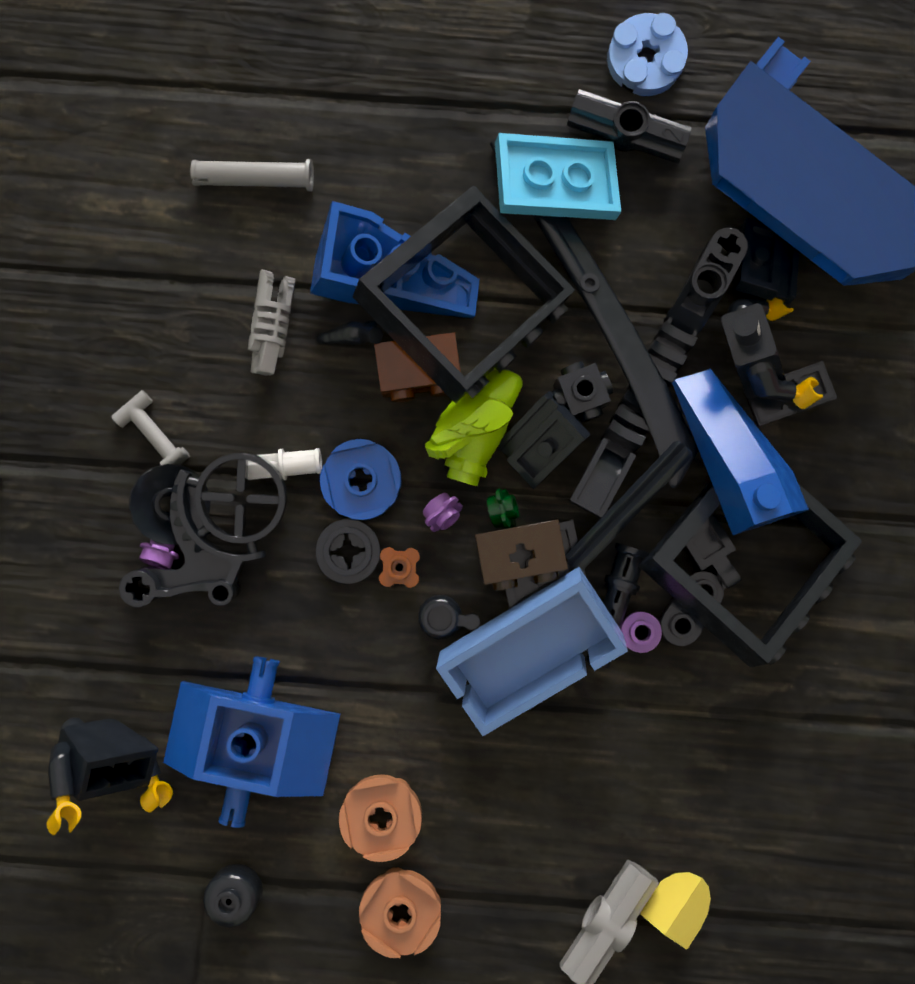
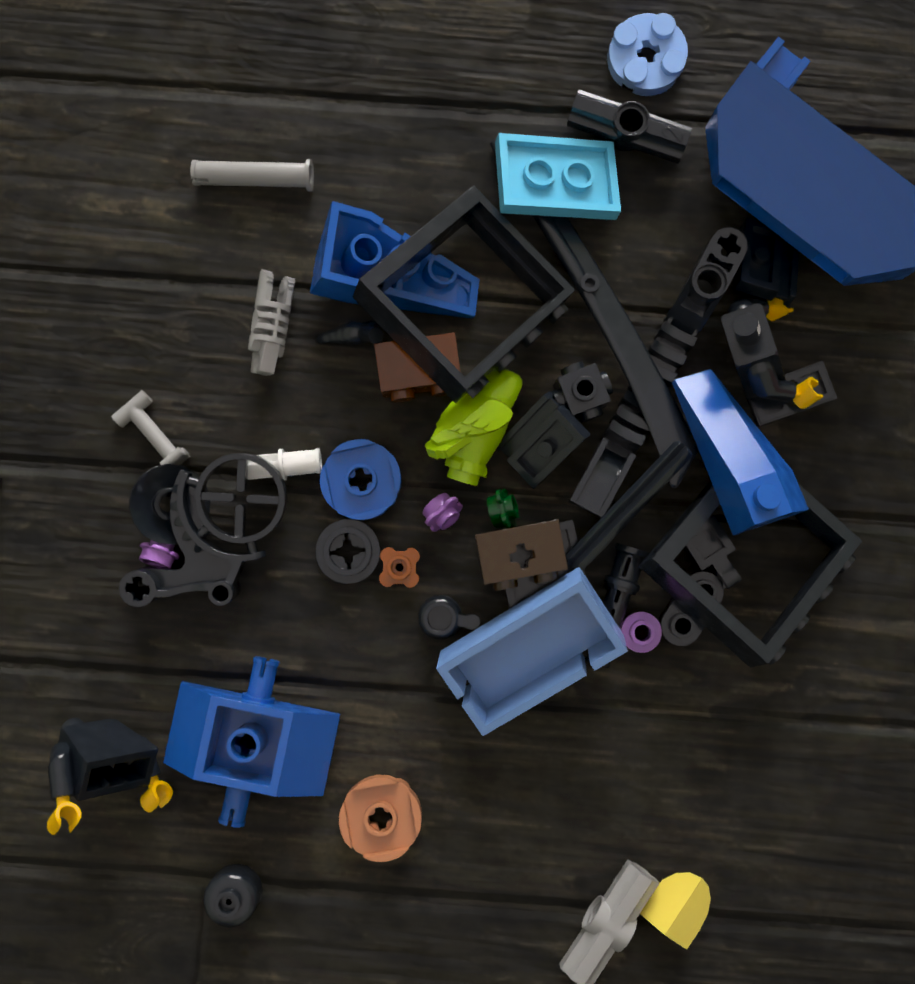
nougat plate [359,868,441,958] -> none

